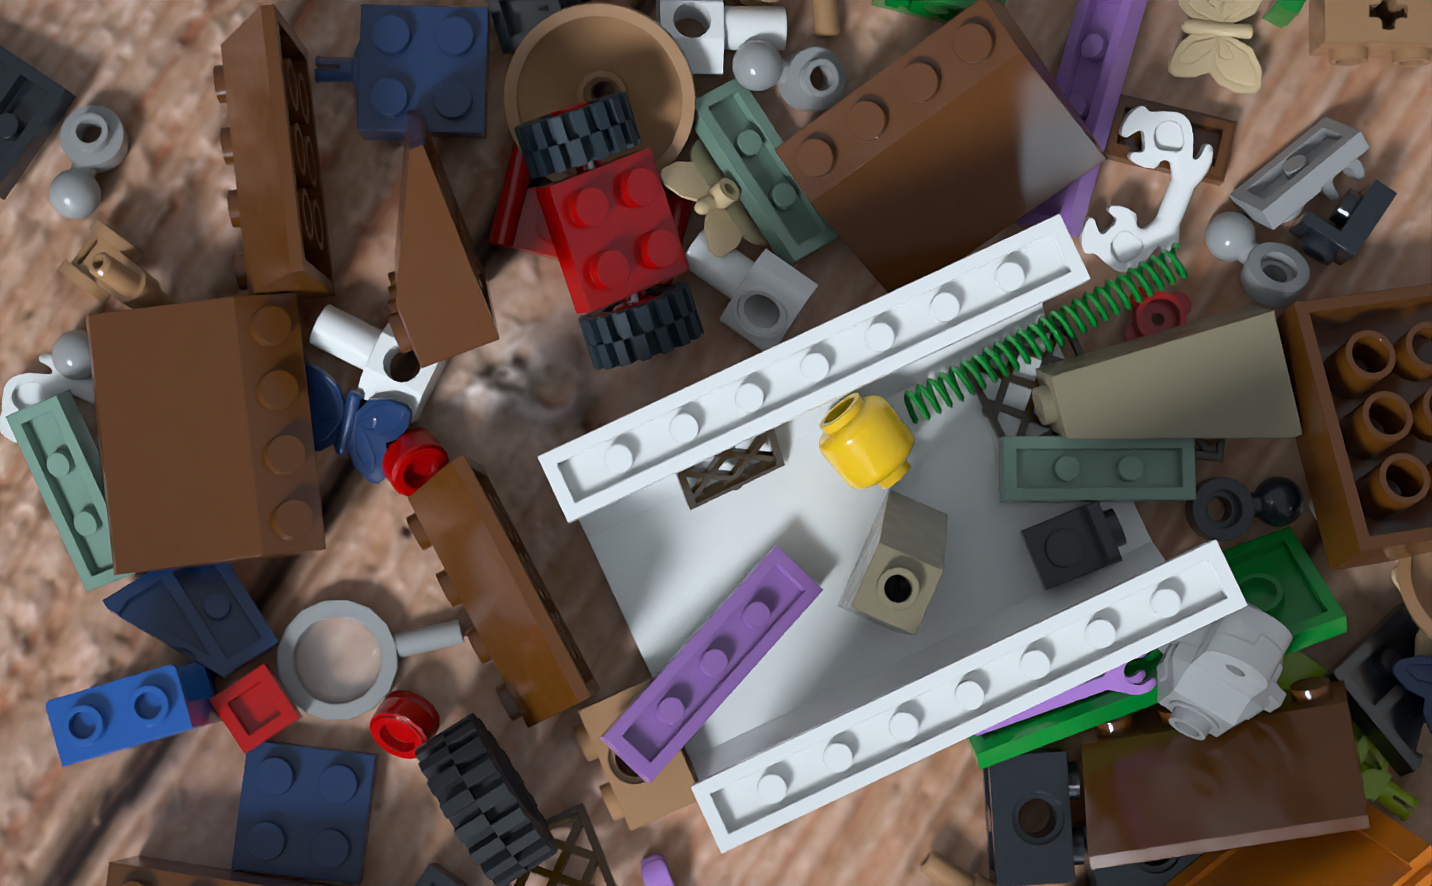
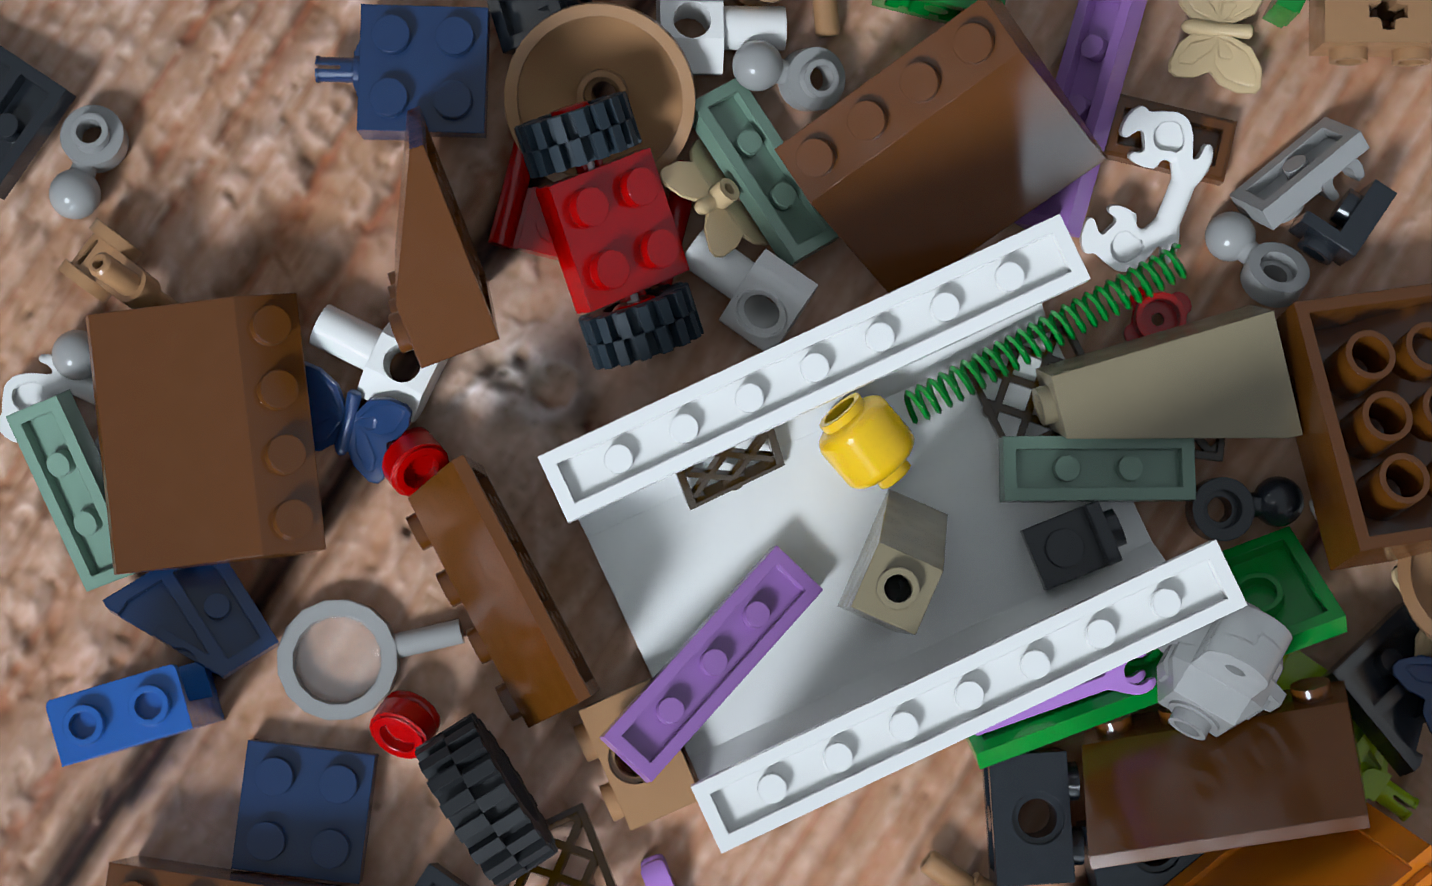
red tile [209,663,303,754] -> none
reddish brown slope [213,4,335,301] -> none

